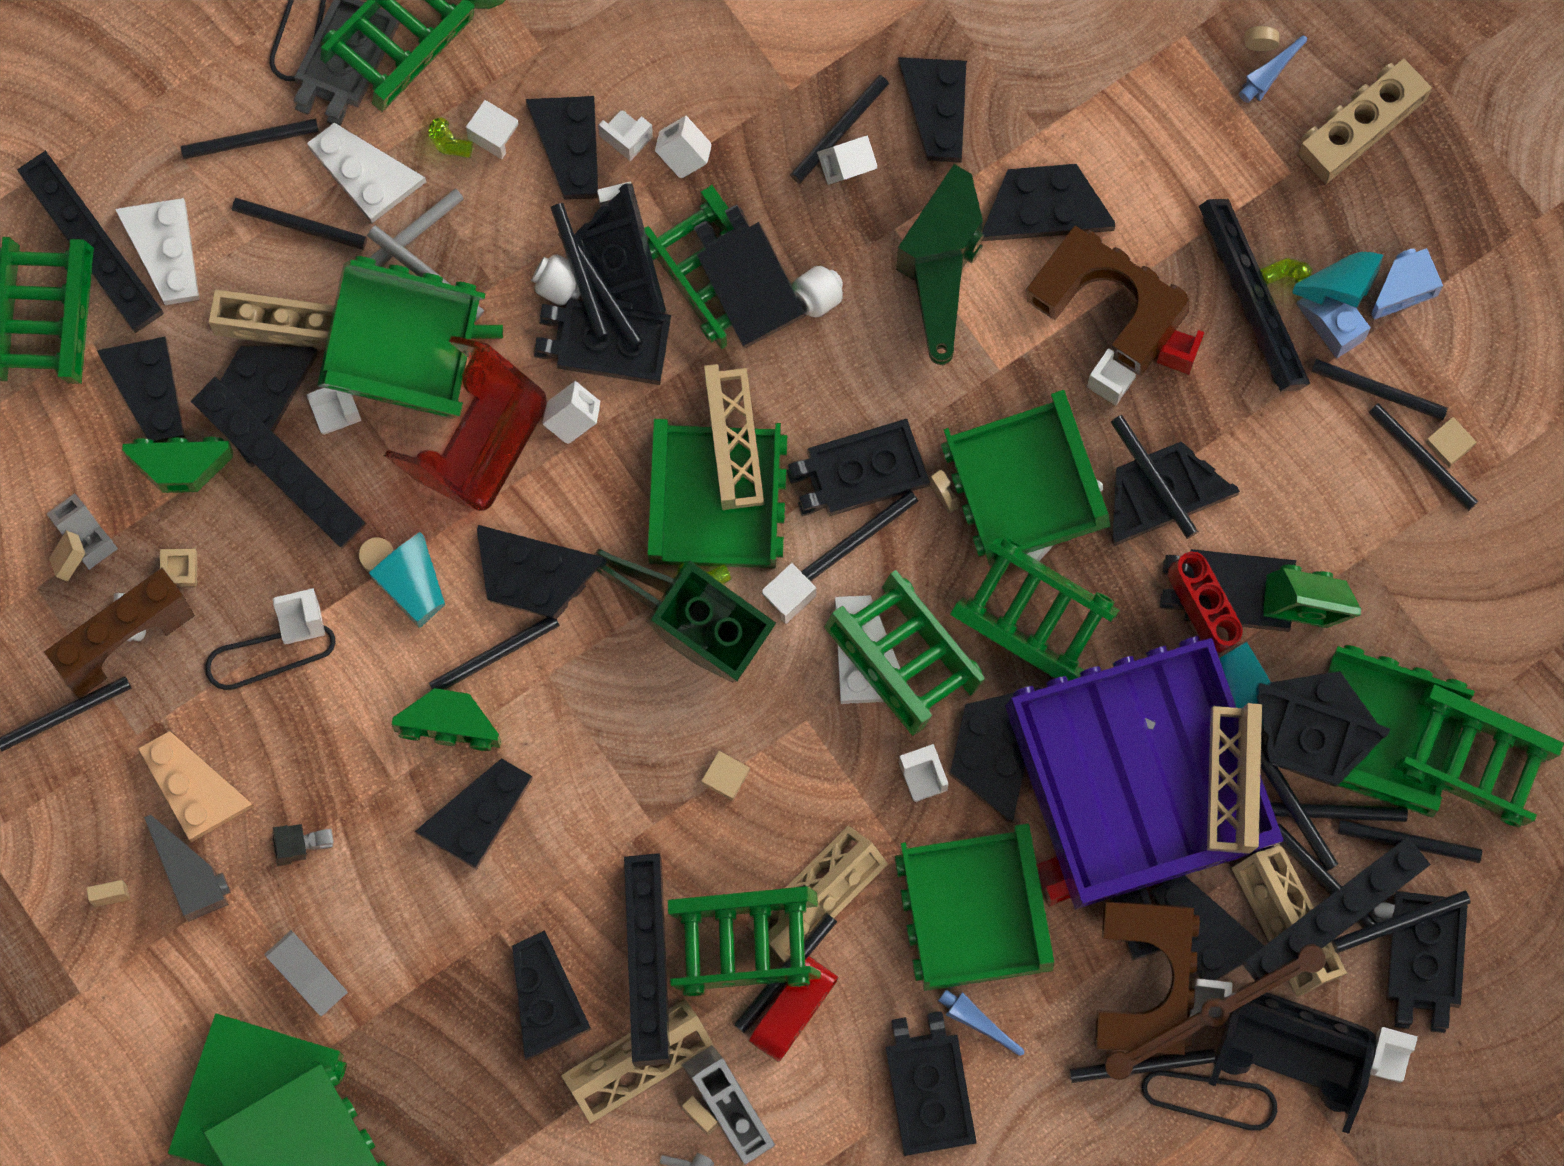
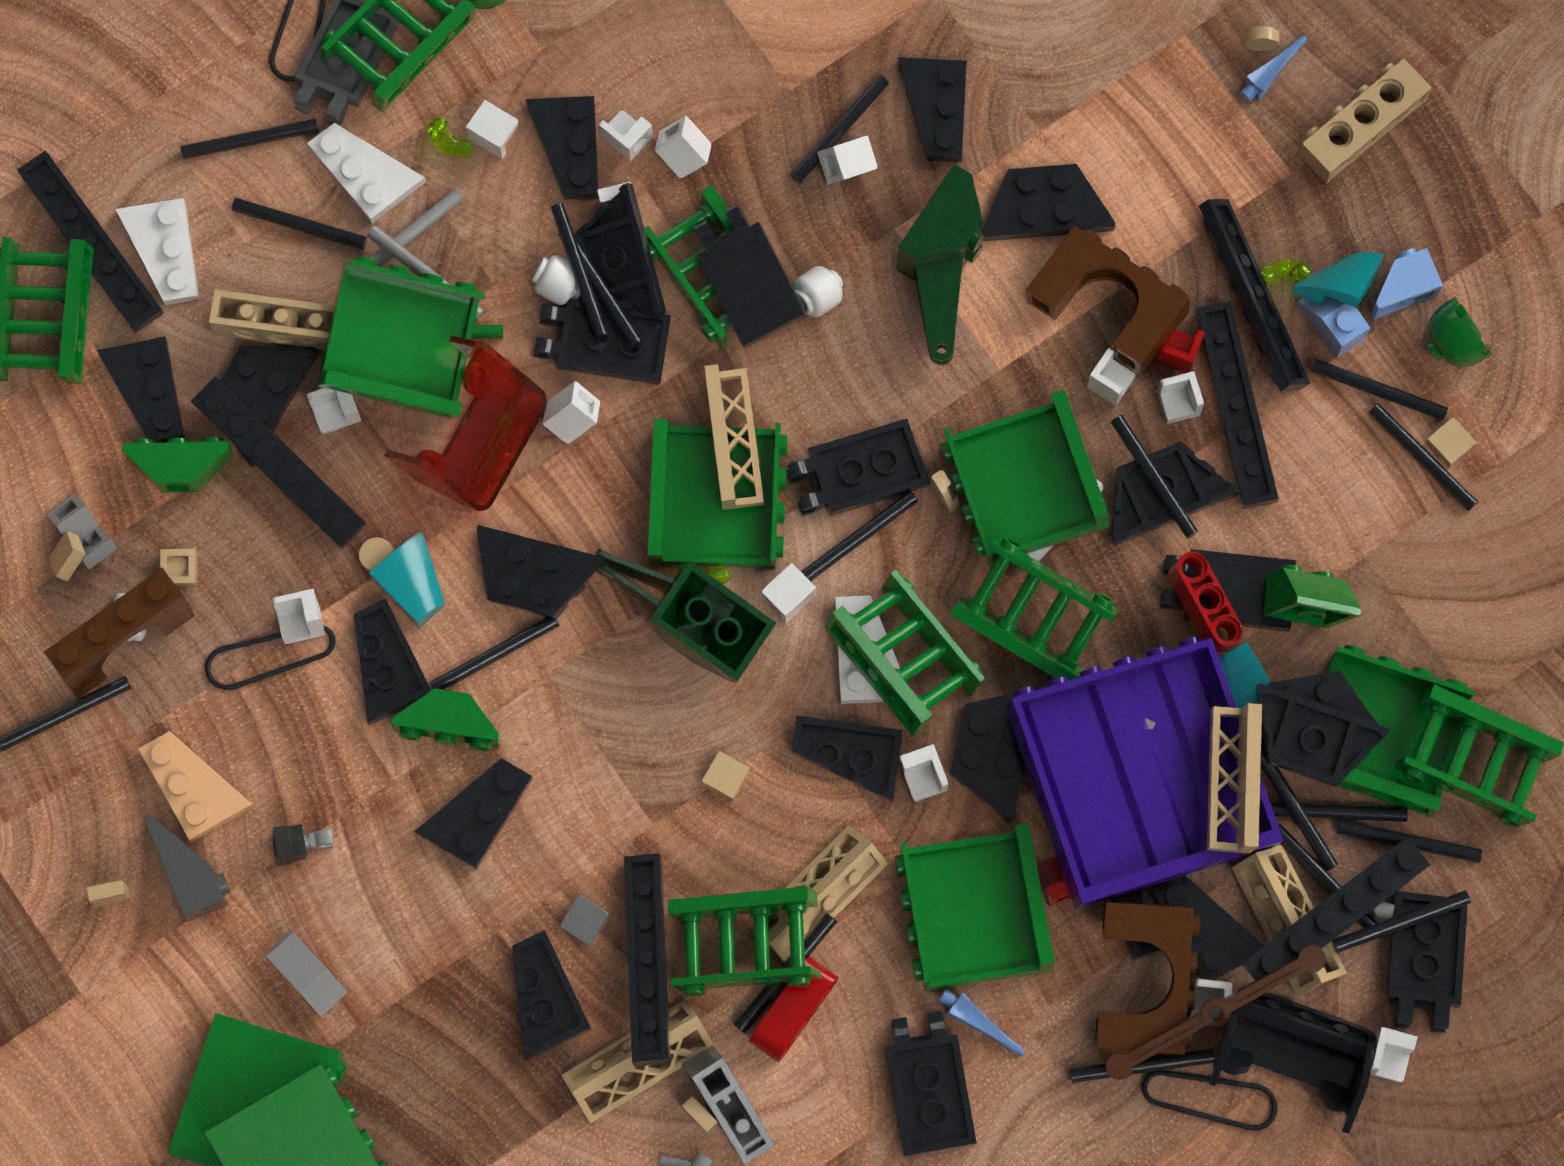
none -> black wing [354,598,431,725]
none -> light grey slope [560,893,610,947]
none -> black wing [791,716,903,802]
none -> white panel [1157,371,1204,424]
none -> black plate [1195,301,1279,509]
none -> green cylinder [1426,296,1492,368]

